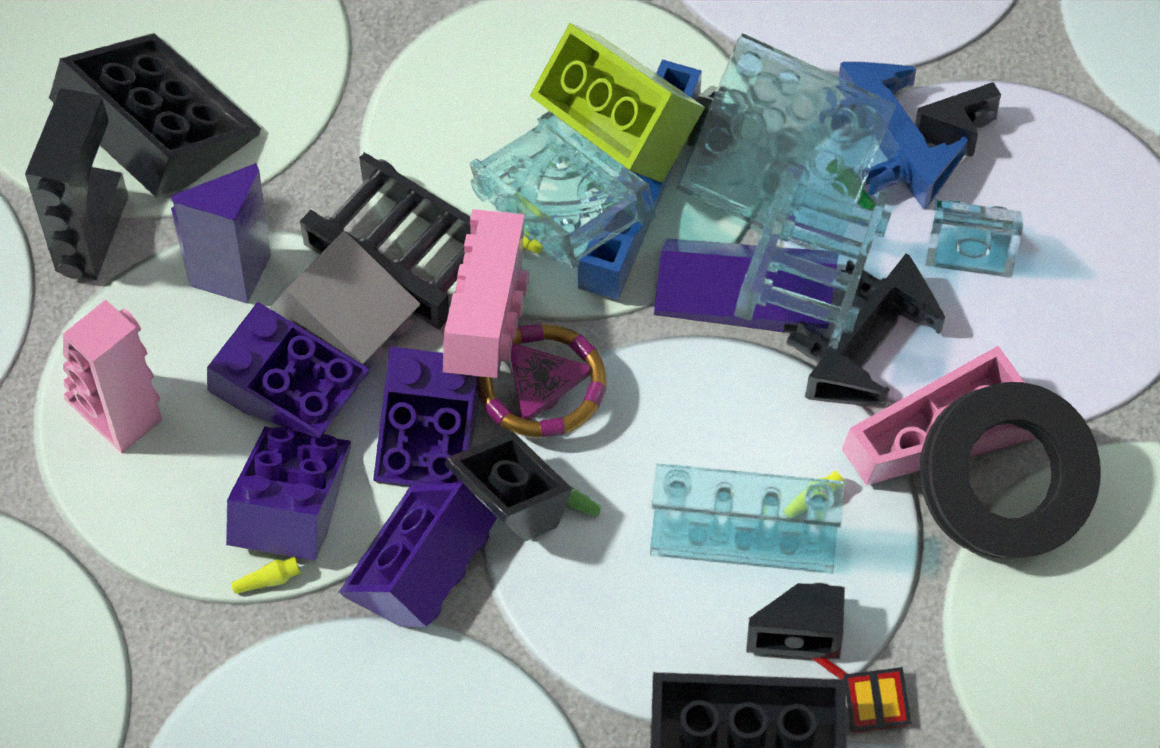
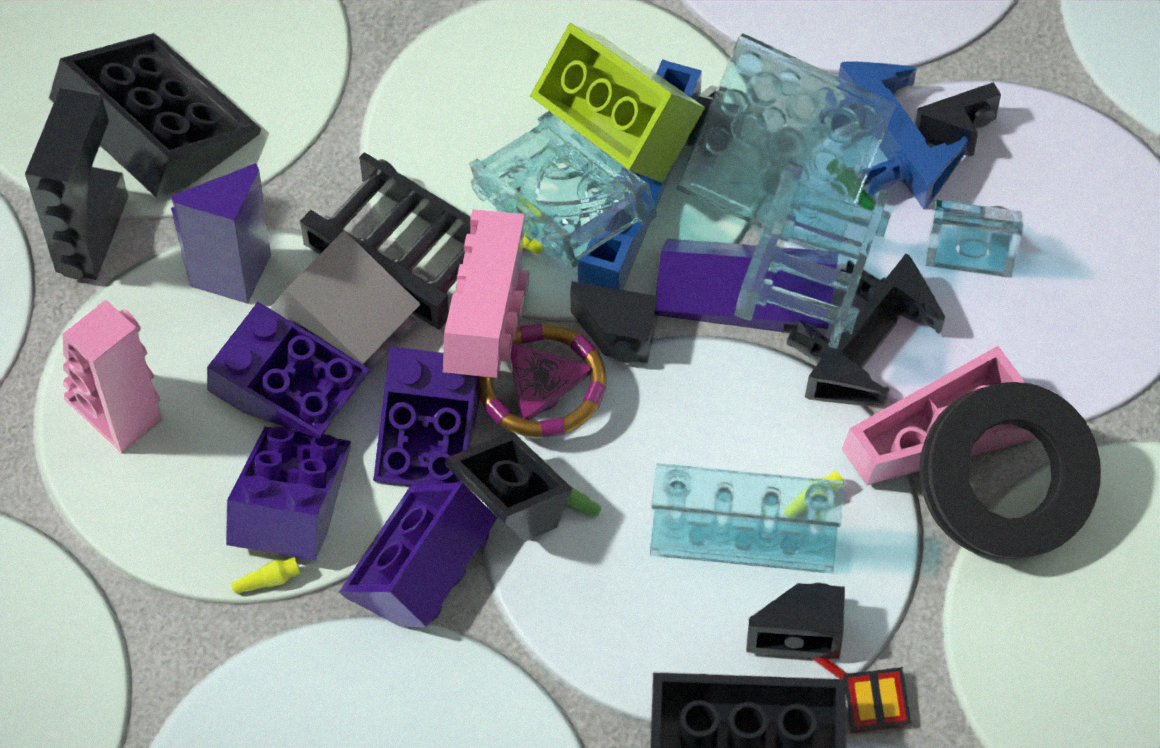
none -> black slope [570,281,658,363]

